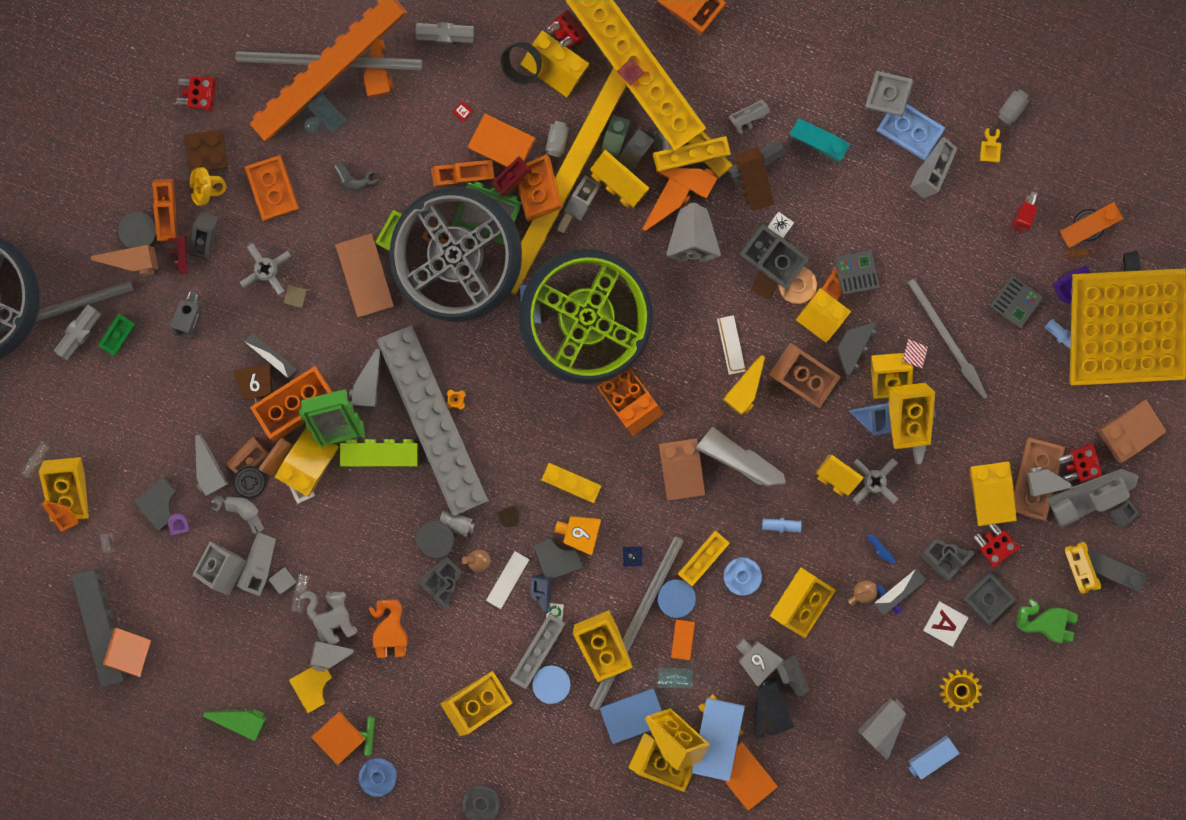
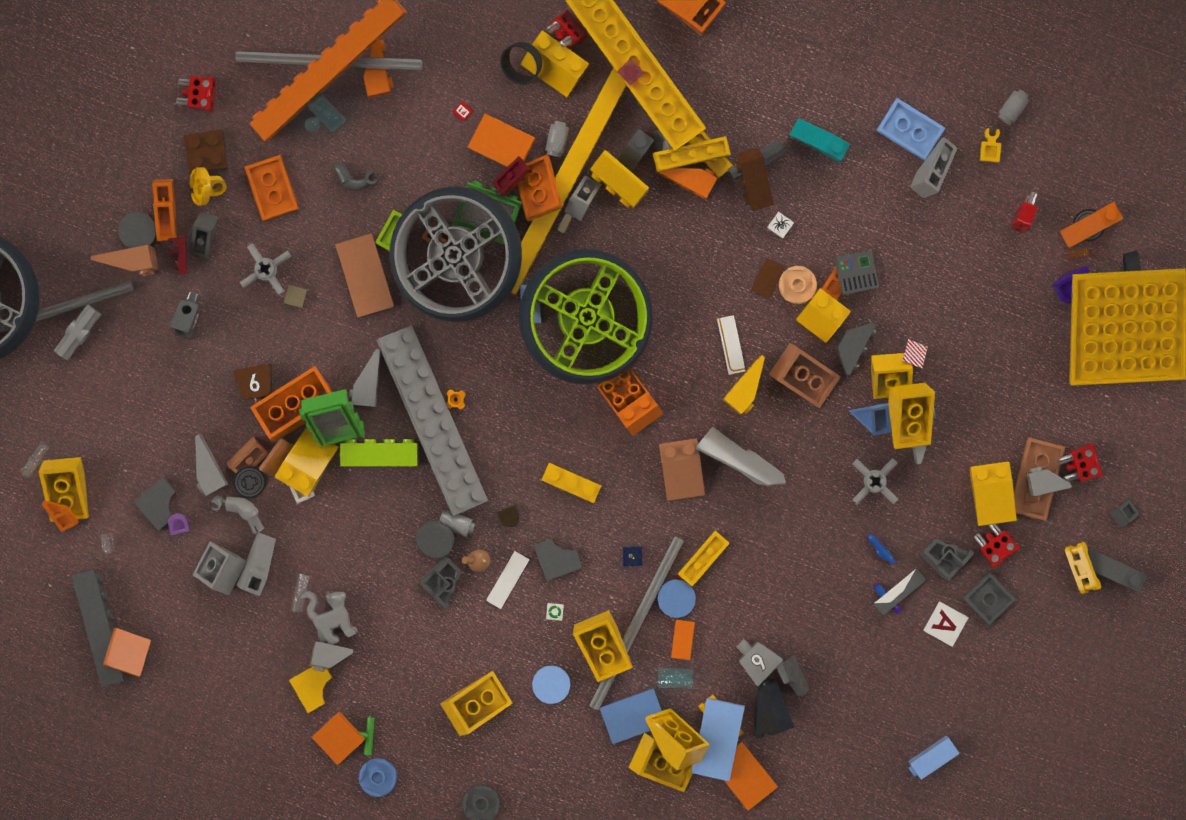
green plate [98,314,136,356] -> none
bright green slope [203,709,267,741] -> none
dark grey sticker [245,333,296,378] -> none
light grey slope [268,567,296,595] -> none
orange hips [368,599,408,658] -> none
light grey piece [415,22,474,44] -> none
orange slope [431,160,495,187] -> none
light grey plate [510,613,566,689] -> none
dark blue tile [530,575,551,613] -> none
light orange torso [554,516,601,555] -> none
sand green slope [600,115,630,158] -> none
orange slope [642,179,691,232] -> none
light grey slope [666,203,721,262] -> none
light blue tile [724,557,762,595] -> none
light grey plate [728,99,770,134] -> none
dark grey slope [738,224,809,289] -> none
light blue pin [762,518,801,533] -> none
yellow slope [770,568,836,638] -> none
yellow slope [816,455,864,496] -> none
medium nougat piece [848,580,877,606] -> none
light grey slope [858,698,906,760] -> none
light grey plate [865,71,914,117] -> none
light grey piece [908,279,987,399] -> none
yellow gear [939,669,982,712] -> none
dark grey tile [989,275,1043,329] -> none
bright green hips [1016,598,1078,643] -> none
light blue pin [1045,319,1071,349] -> none
light grey panel [1047,469,1139,528] -> none
nougat slope [1097,399,1167,462] -> none

